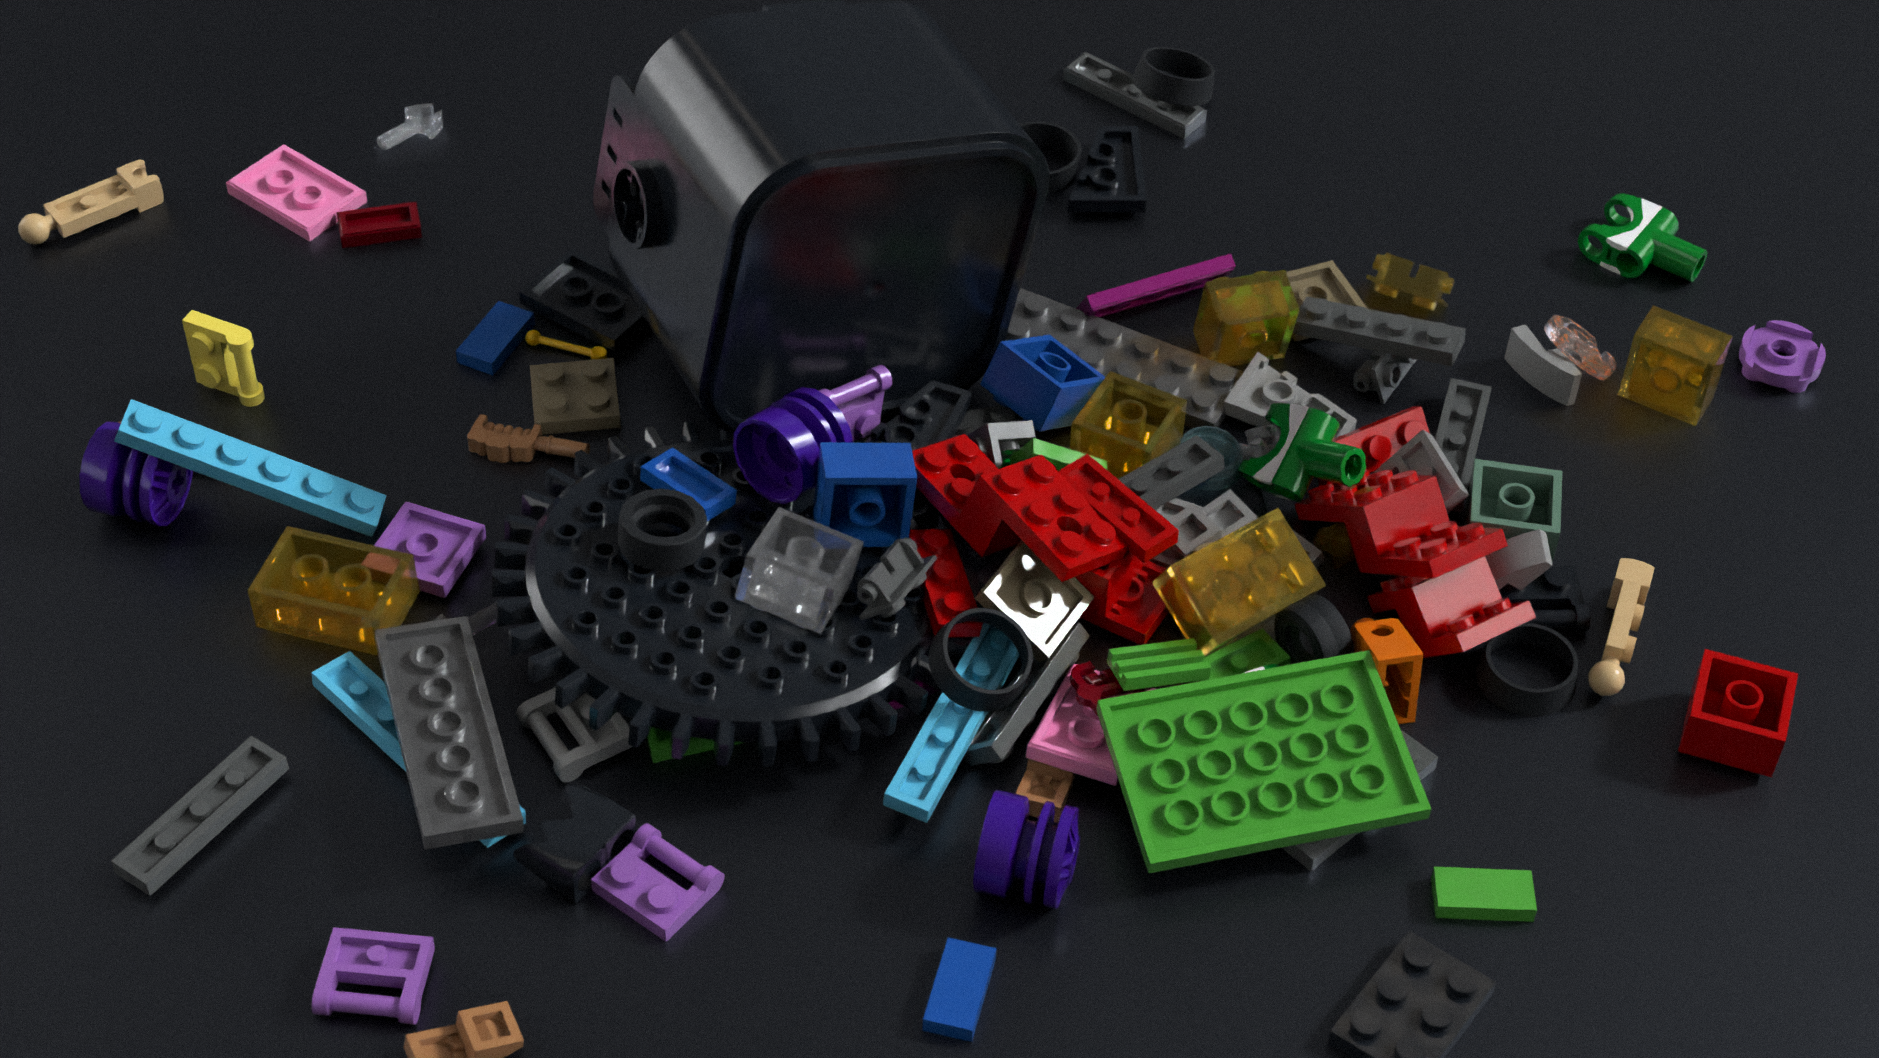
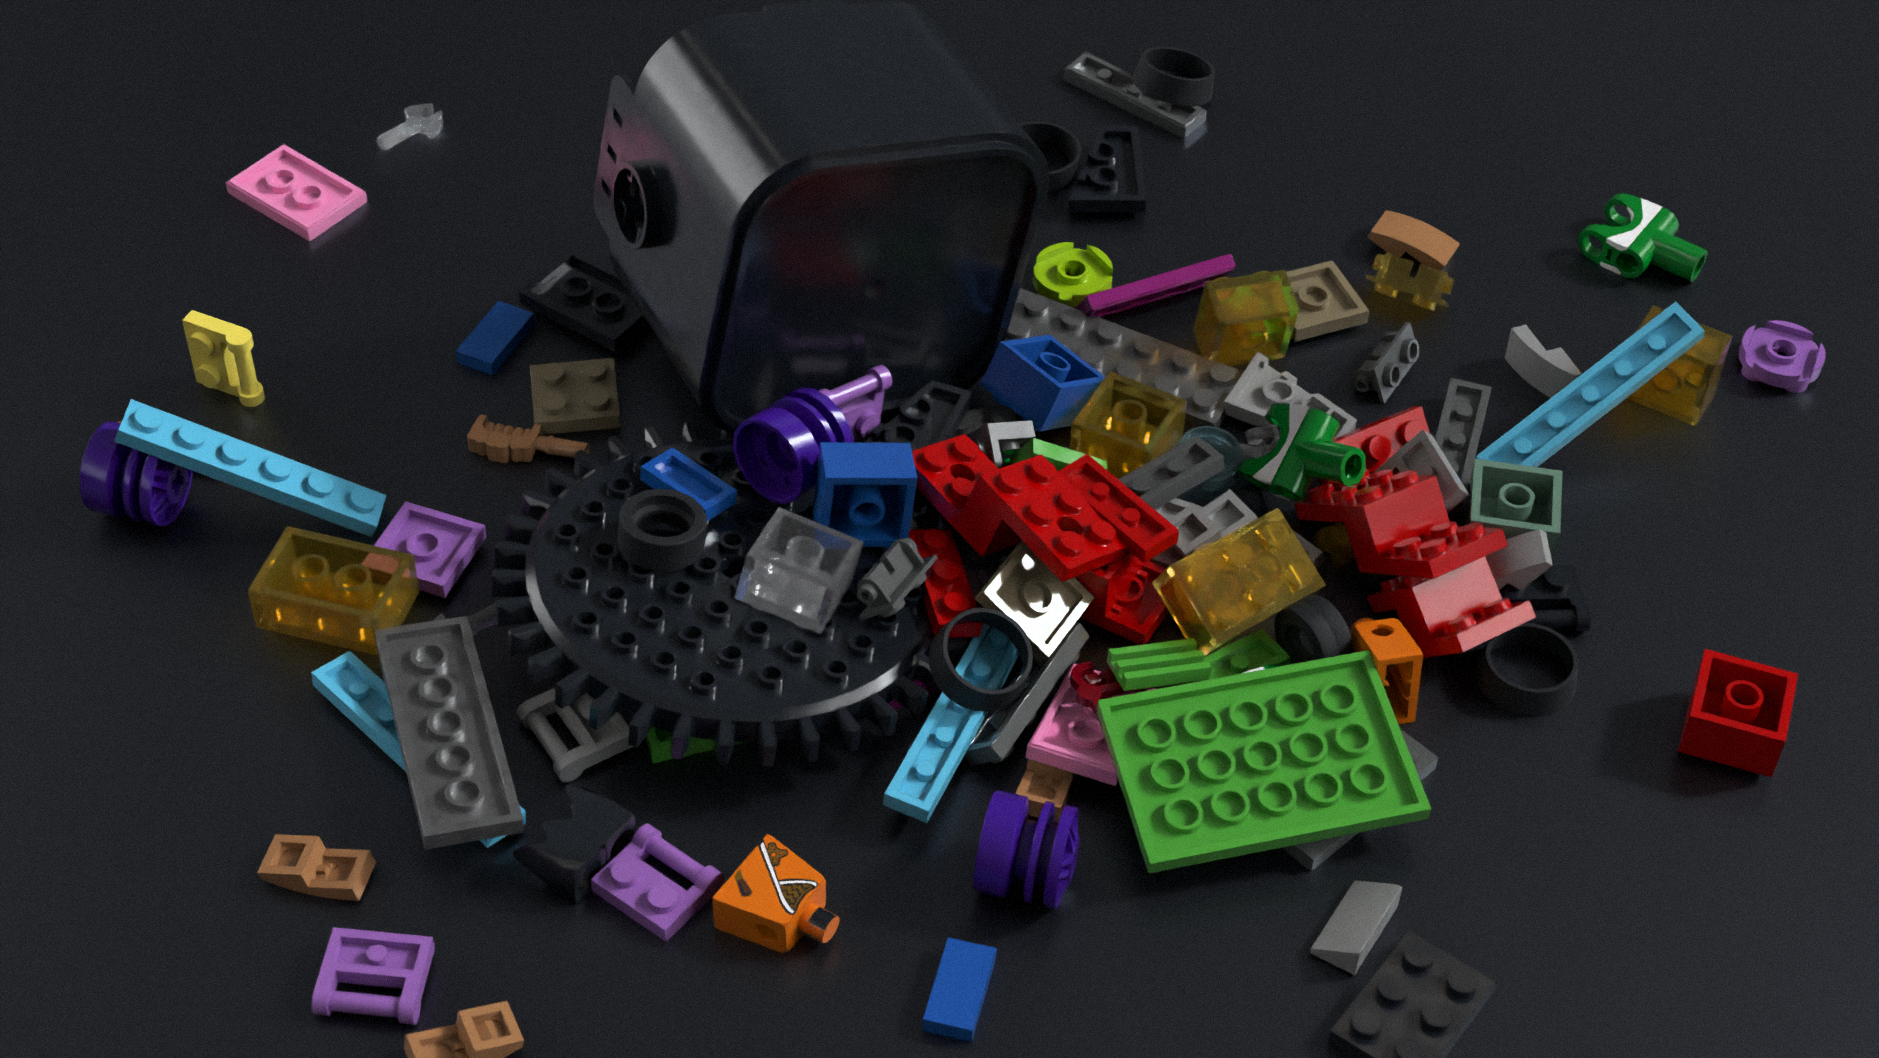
tan plate [18,159,164,245] -> none
dark grey plate [111,735,289,896] -> none
dark red tile [337,202,422,248] -> none
yellow hinge [525,330,607,359] -> none
dark grey plate [1293,297,1465,366] -> none
bright green tile [1431,867,1537,922] -> none
clear tile [1544,315,1616,381] -> none
tan plate [1588,558,1655,696] -> none
none -> medium nougat slope [257,834,376,901]
none -> orange torso [712,834,839,953]
none -> lime plate [1033,242,1113,309]
none -> light grey slope [1310,881,1402,975]
none -> medium nougat slope [1367,210,1460,275]
none -> medium azure plate [1476,302,1705,467]

